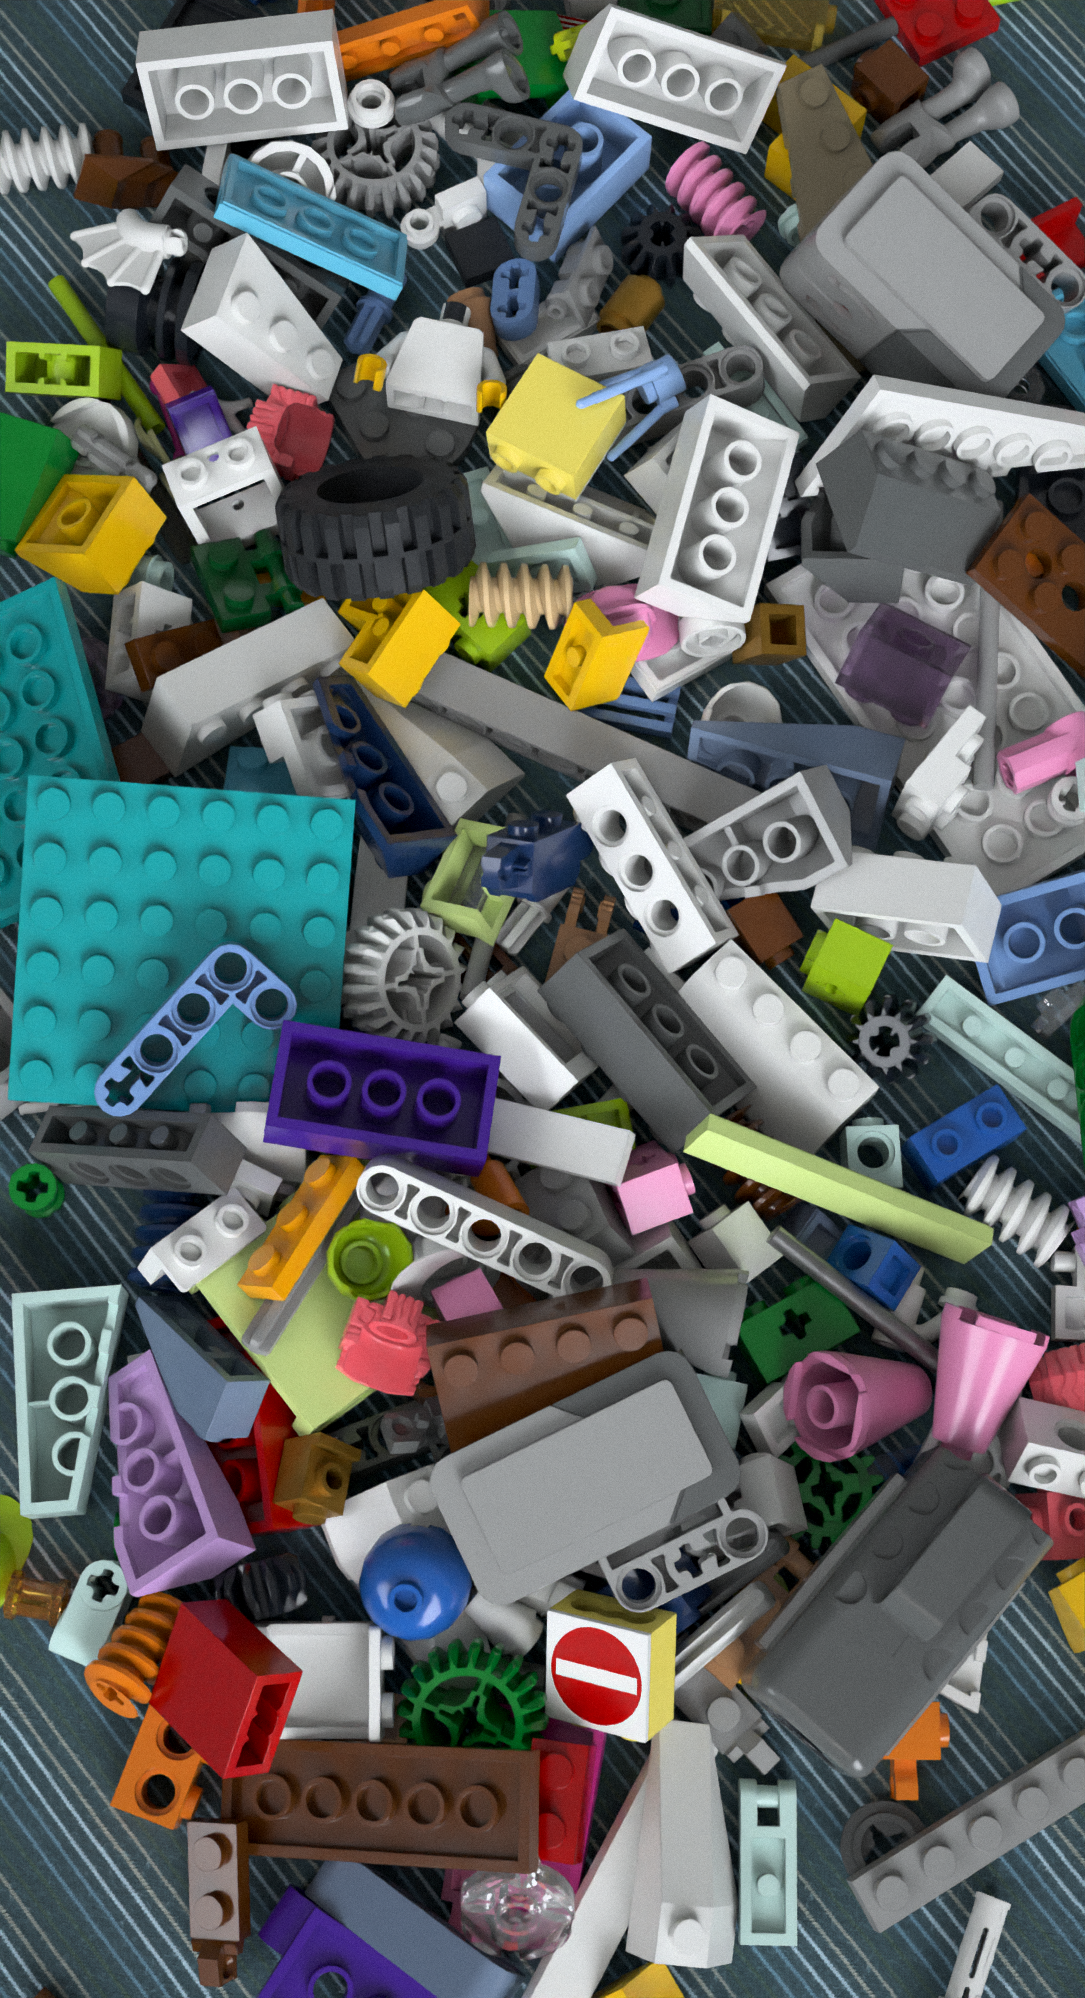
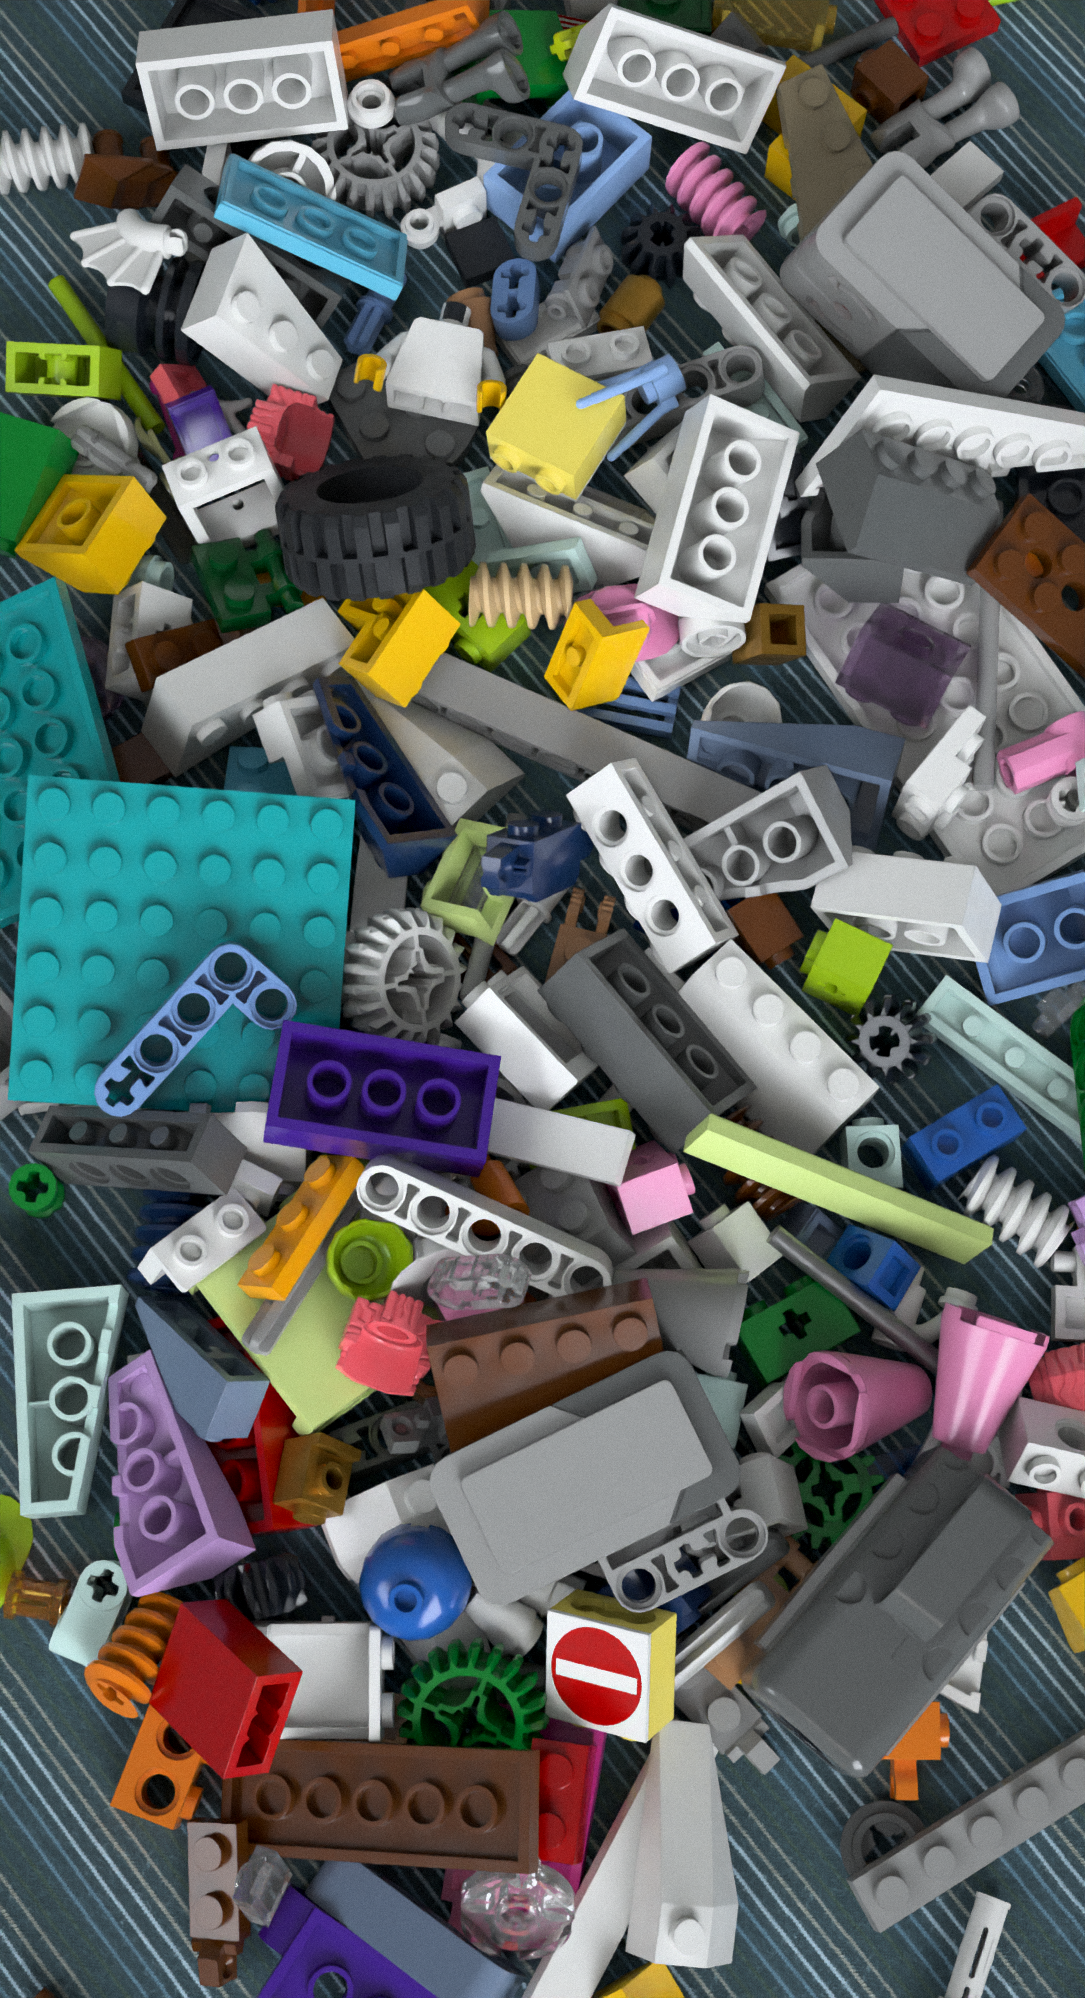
light aqua plate [738,1778,797,1946] -> none
none -> clear plate [232,1845,293,1927]
none -> clear beam [427,1254,532,1310]

